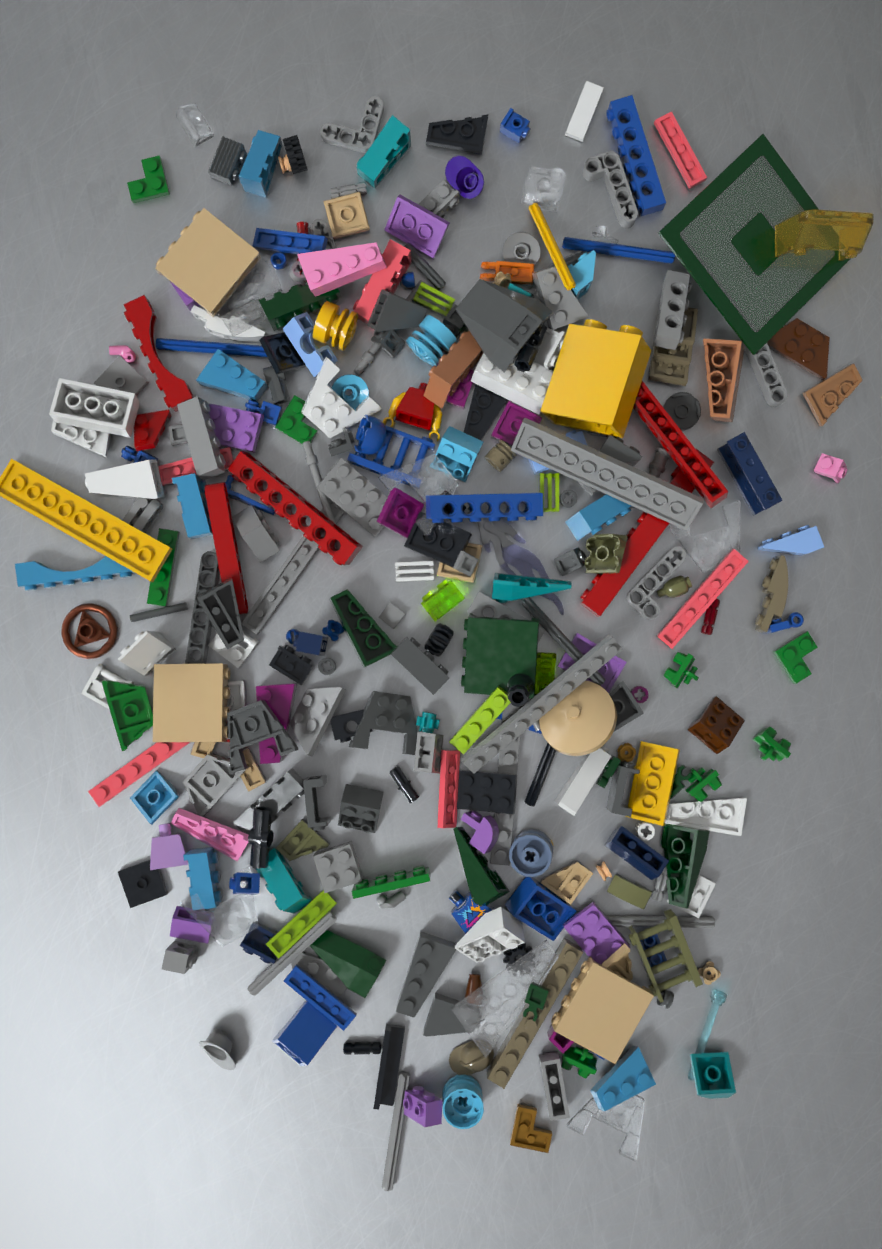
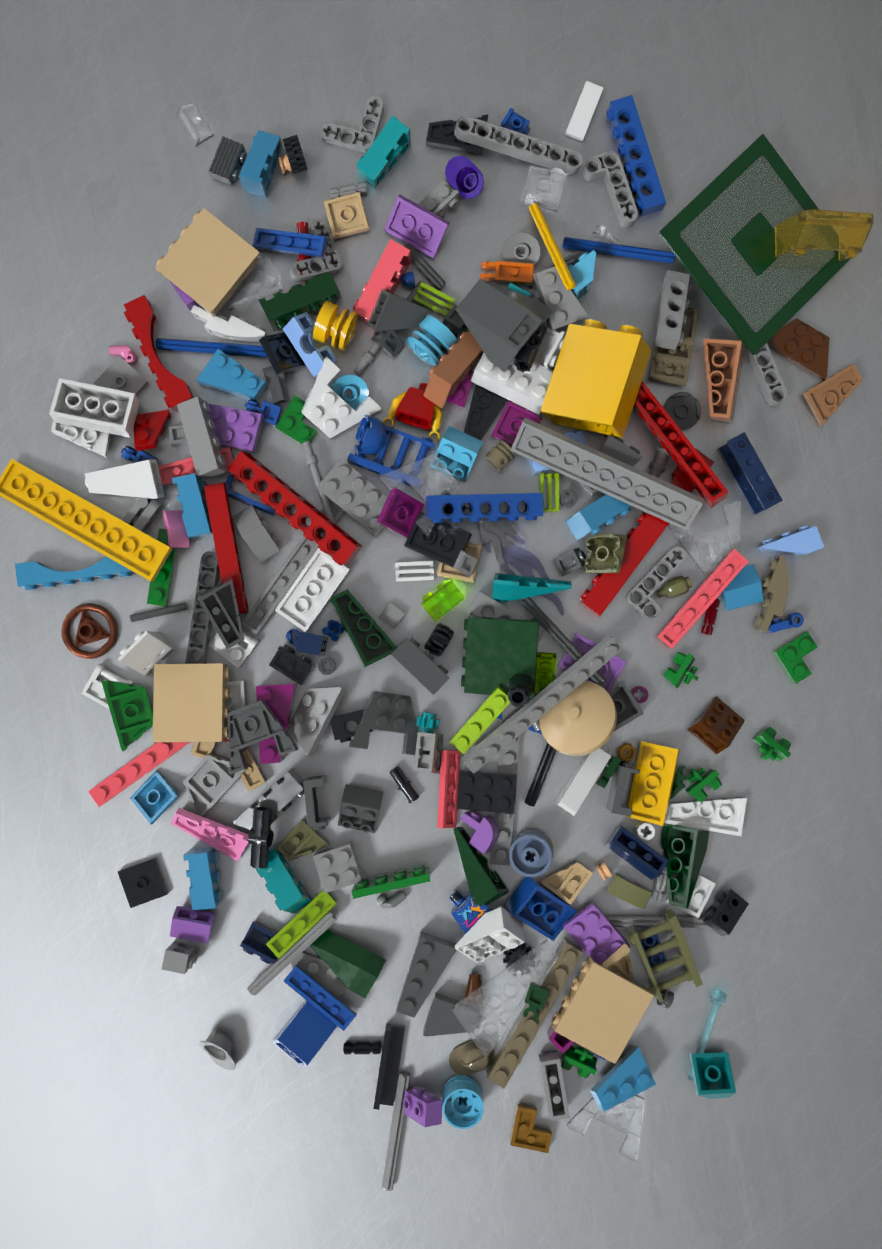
green plate [127,156,170,203] -> none
lavender torso [150,823,188,870] -> none
clear wing [180,866,258,947] -> none
clear slope [221,299,266,336] -> none
blue brick [229,873,260,895] -> none
blue hinge [271,252,286,270] -> none
bright pink wedge [297,242,387,297] -> none
dark grey bracket [328,428,355,457] -> none
tan plate [493,271,511,288] -> none
coral plate [654,111,707,189] -> none
tan plate [698,961,721,985] -> none
bright pink bracket [814,453,847,483] -> none
none -> bright pink slope [163,510,190,548]
none -> white plate [274,548,350,633]
none -> light grey beam [454,115,583,175]
none -> black brick [703,889,749,936]
none -> dark azure slope [721,564,764,611]

